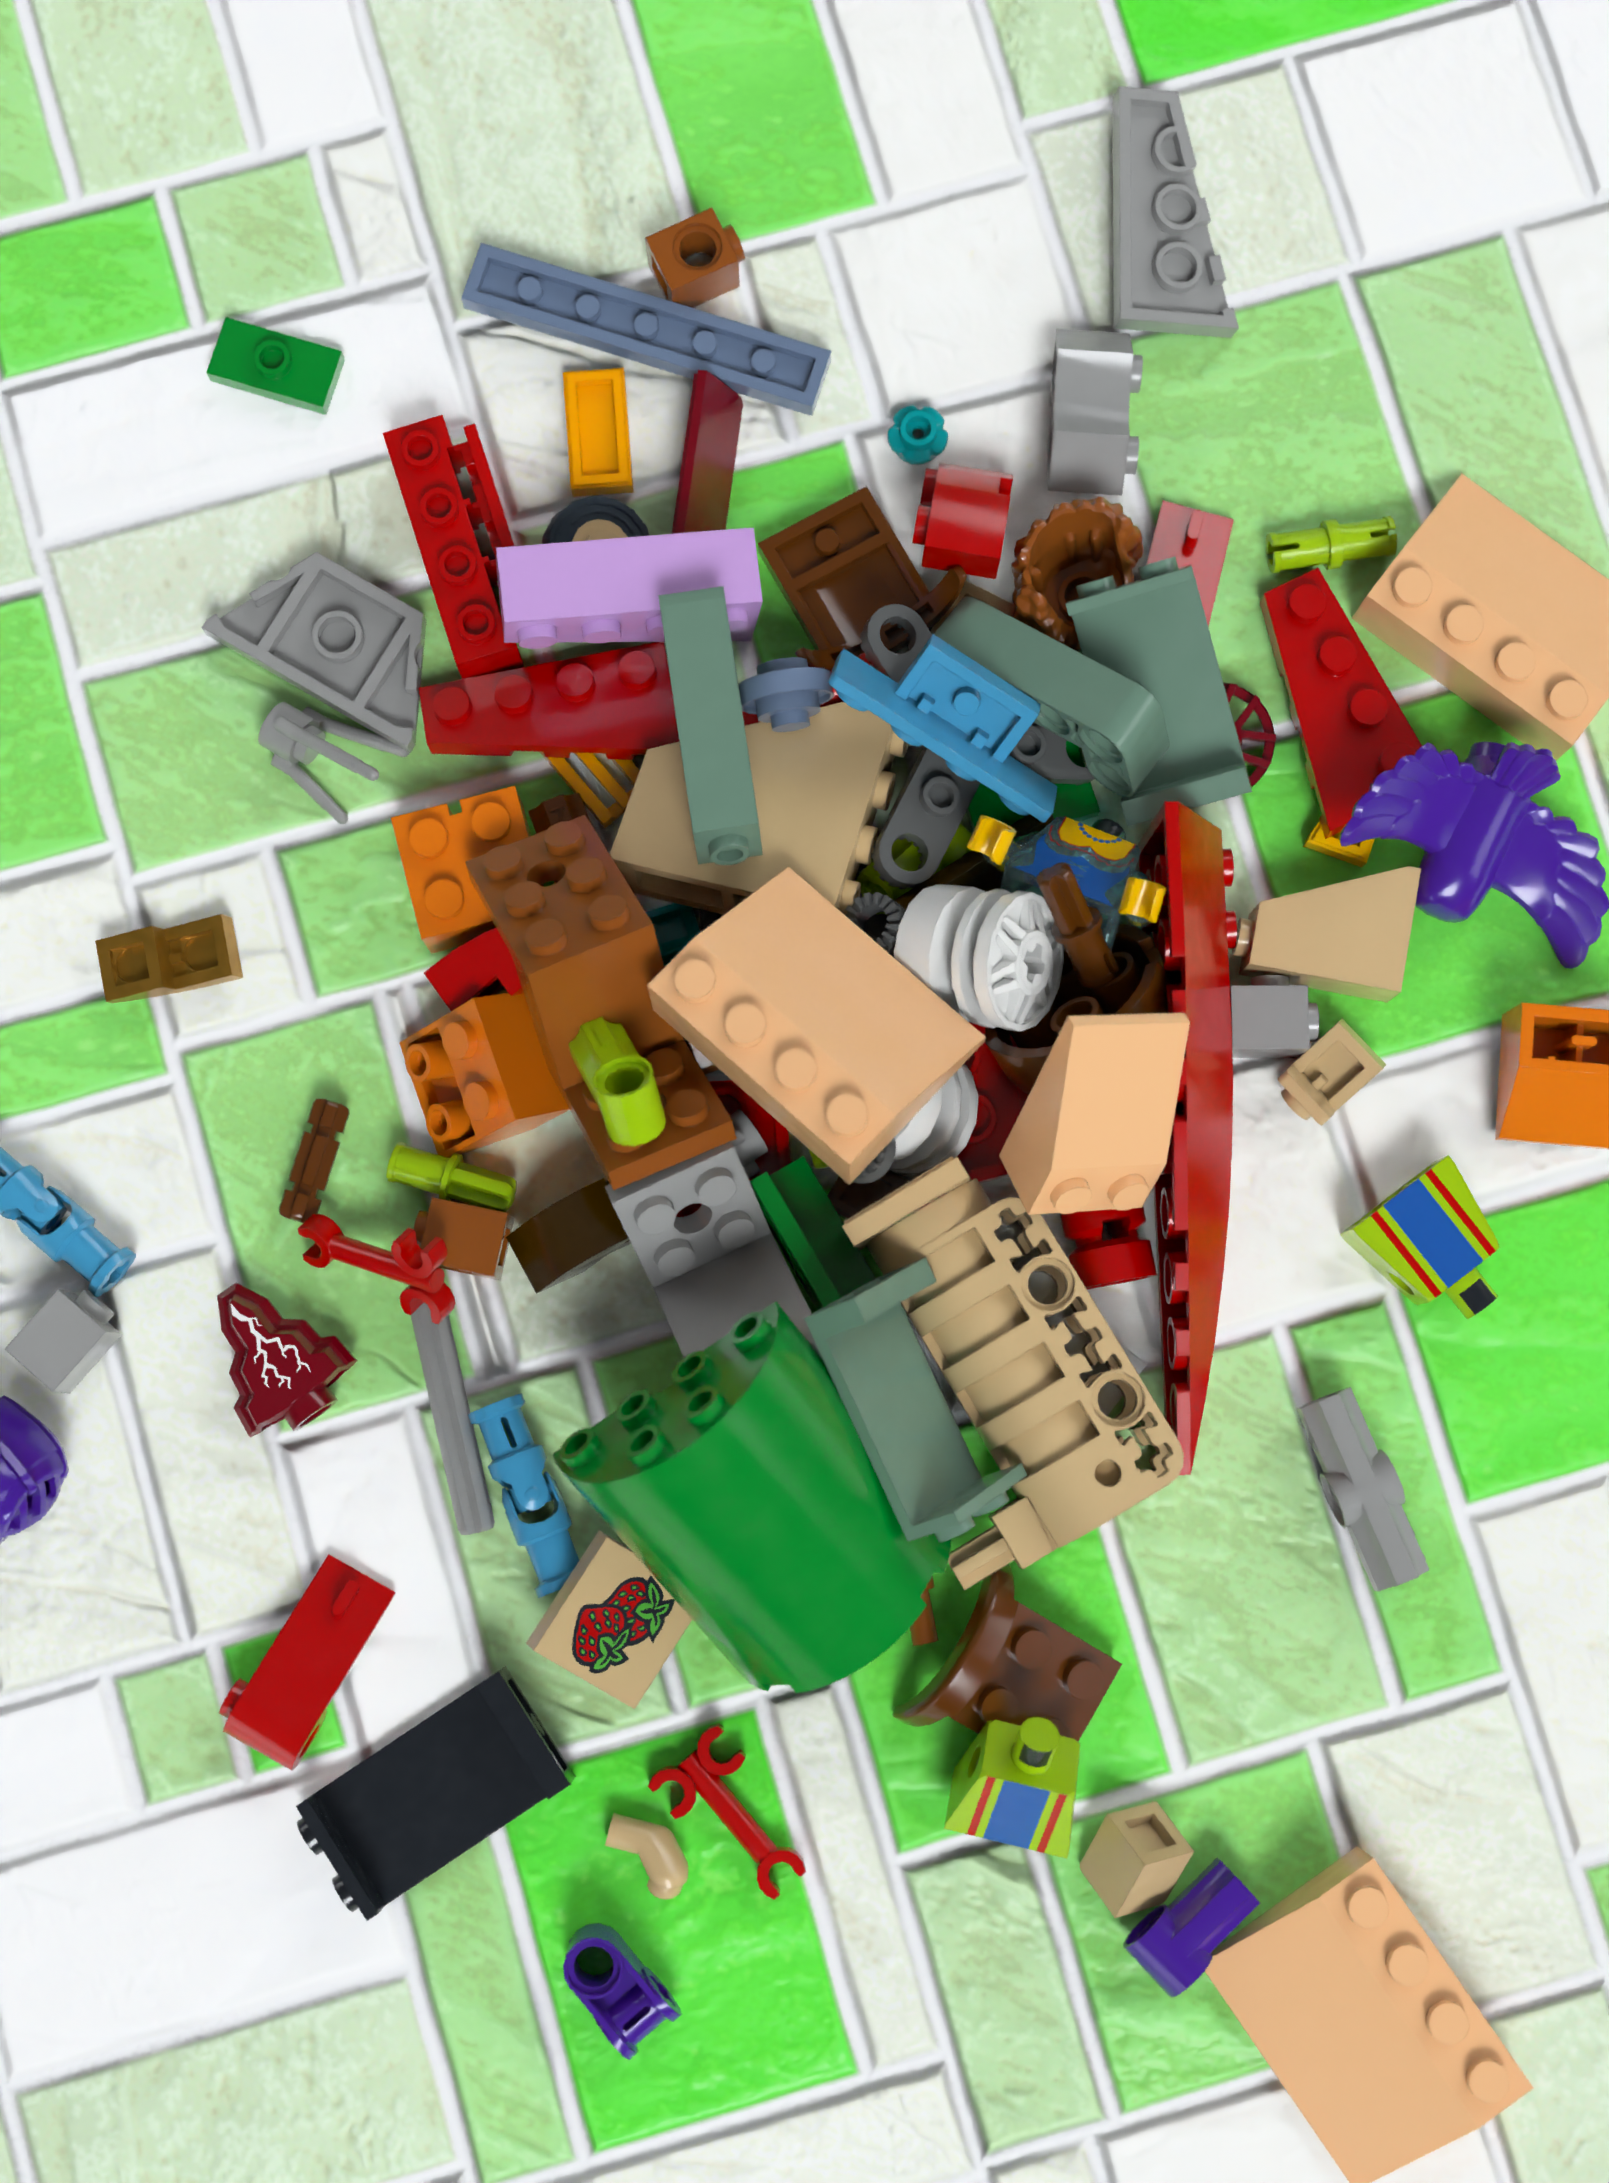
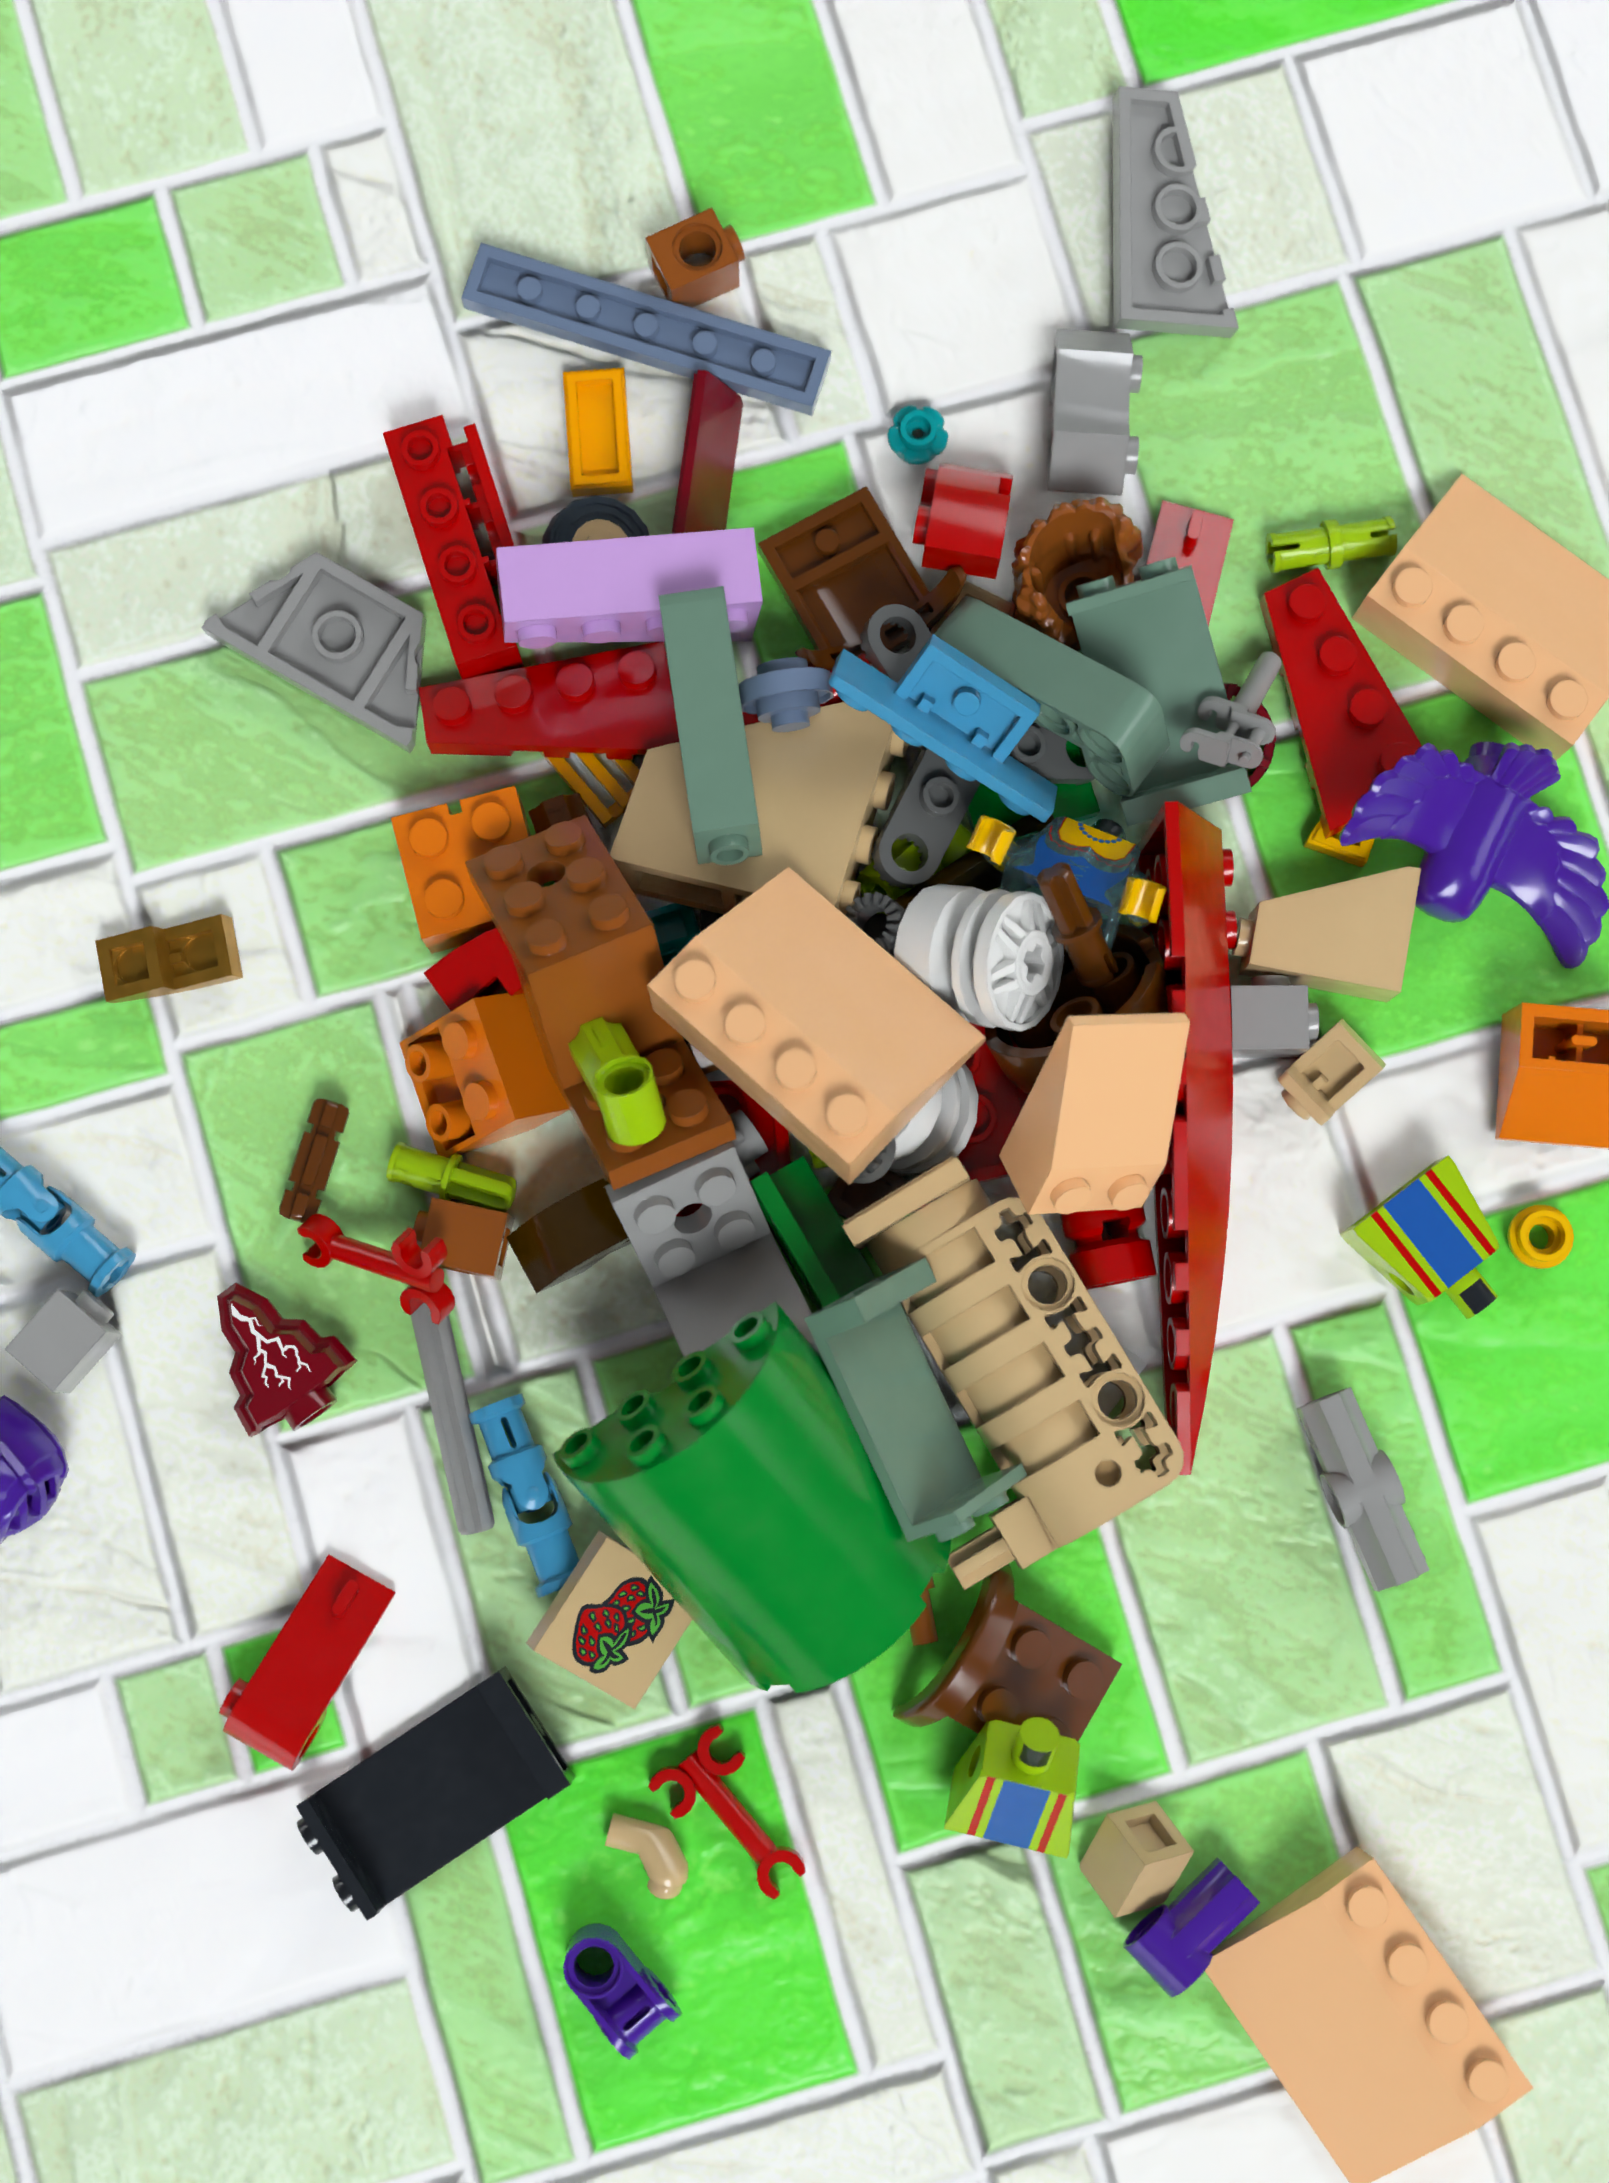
green plate [206,317,346,415] -> none
light grey plant [258,702,409,824] -> none
none -> light grey piece [1180,651,1282,769]
none -> yellow plate [1507,1205,1574,1269]

